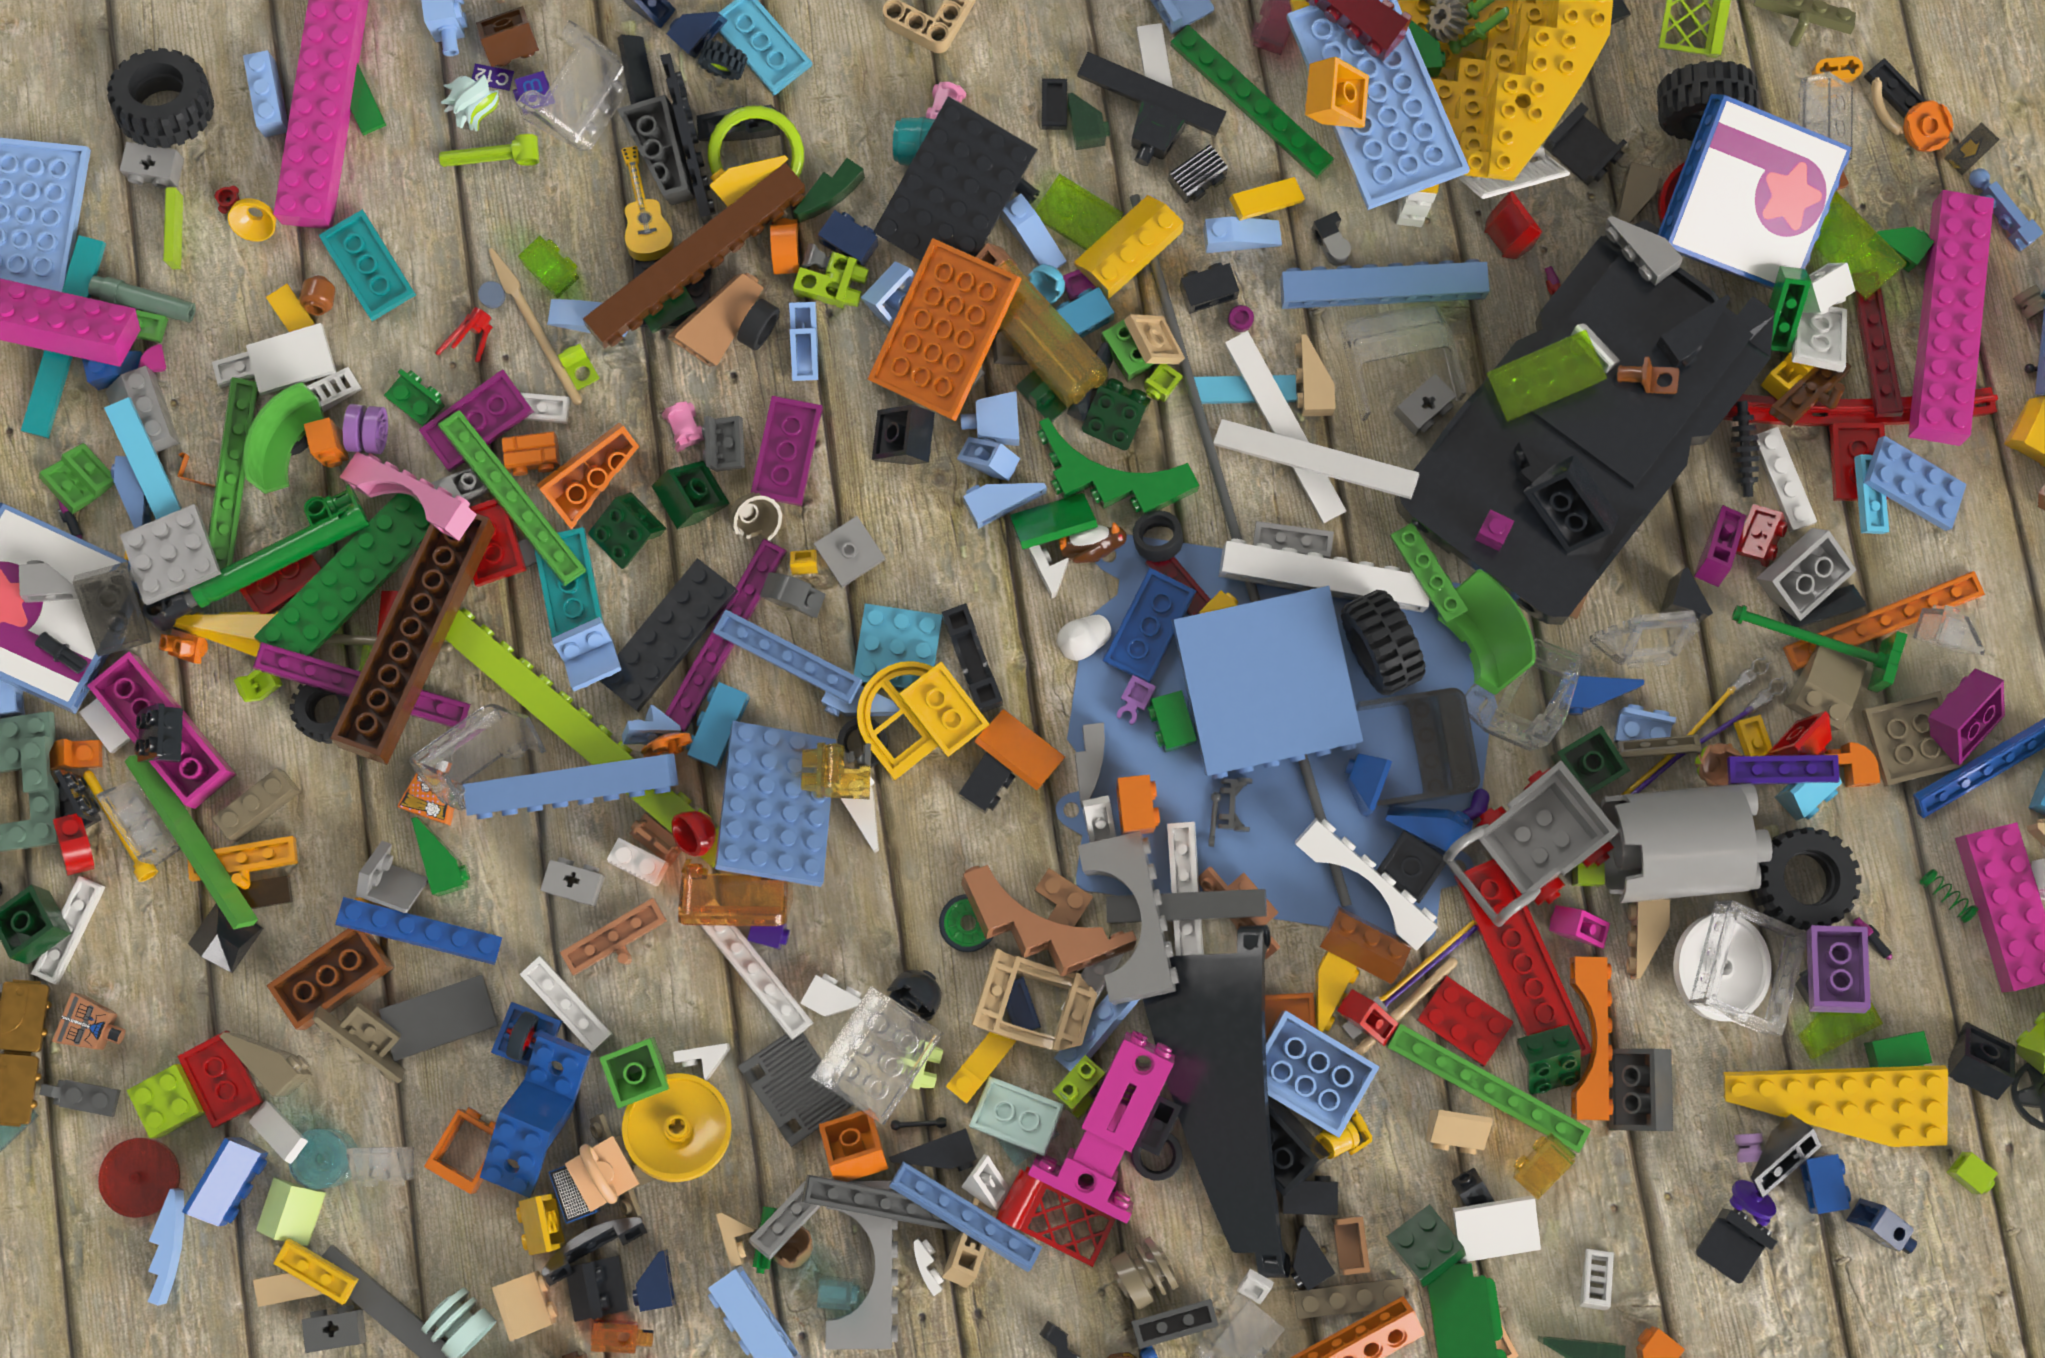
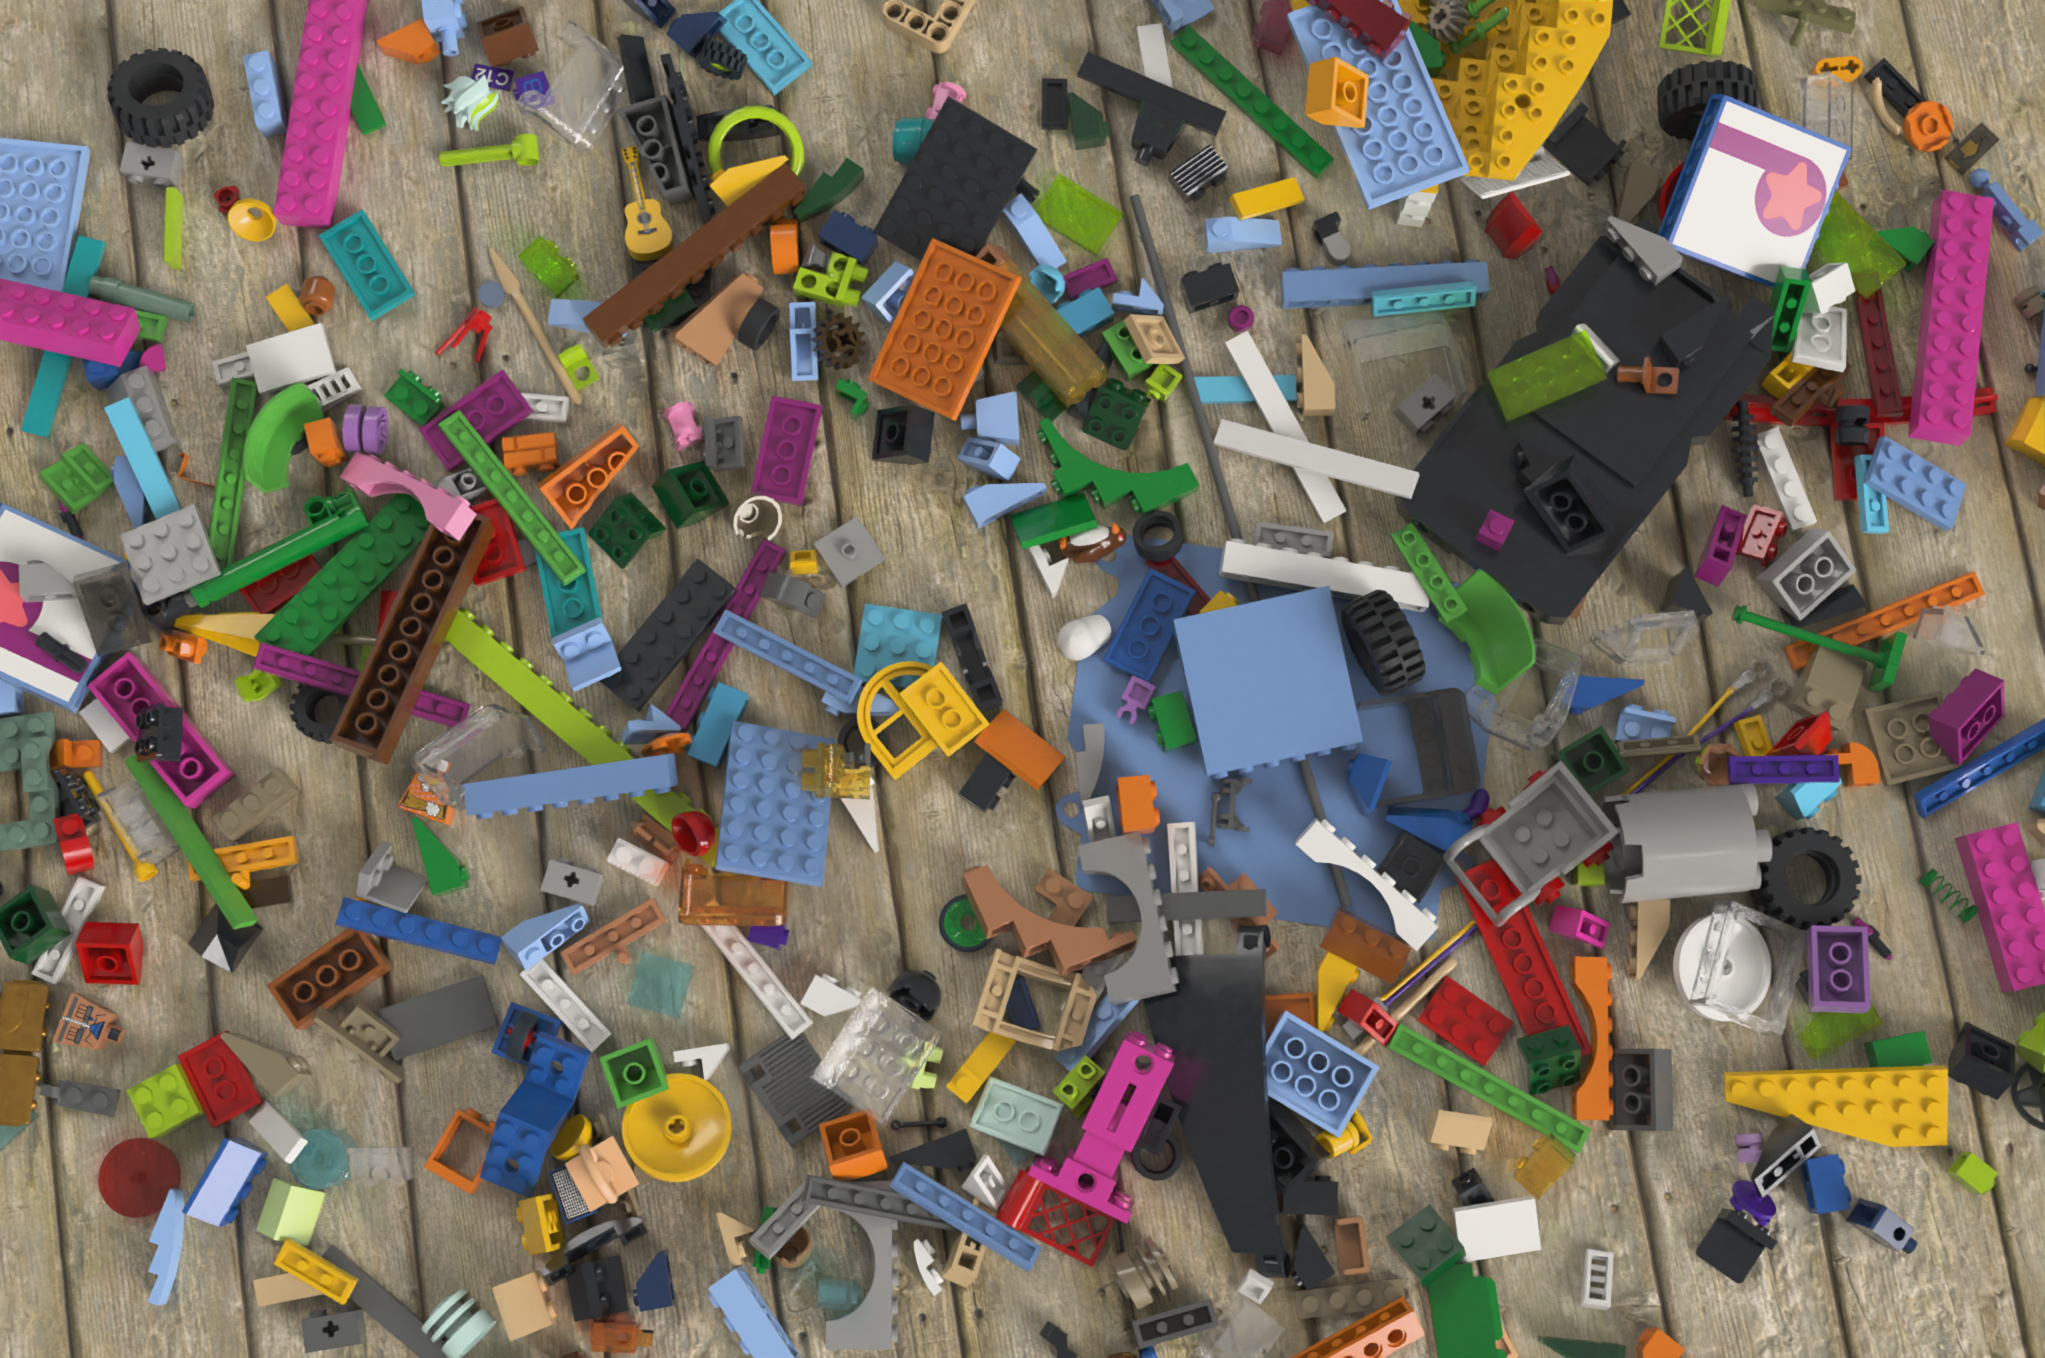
yellow slope [1073,195,1184,300] -> none
none -> red slope [75,922,144,985]
none -> orange slope [376,18,440,64]
none -> light blue slope [501,903,591,971]
none -> yellow piece [551,1114,593,1161]
none -> clear light blue tile [627,952,694,1018]
none -> dark brown gear [811,313,867,370]
none -> green bracket [835,379,870,421]
none -> light blue slope [1112,278,1164,316]
none -> medium azure tile [1371,281,1476,317]
none -> black wheel [1834,405,1870,446]

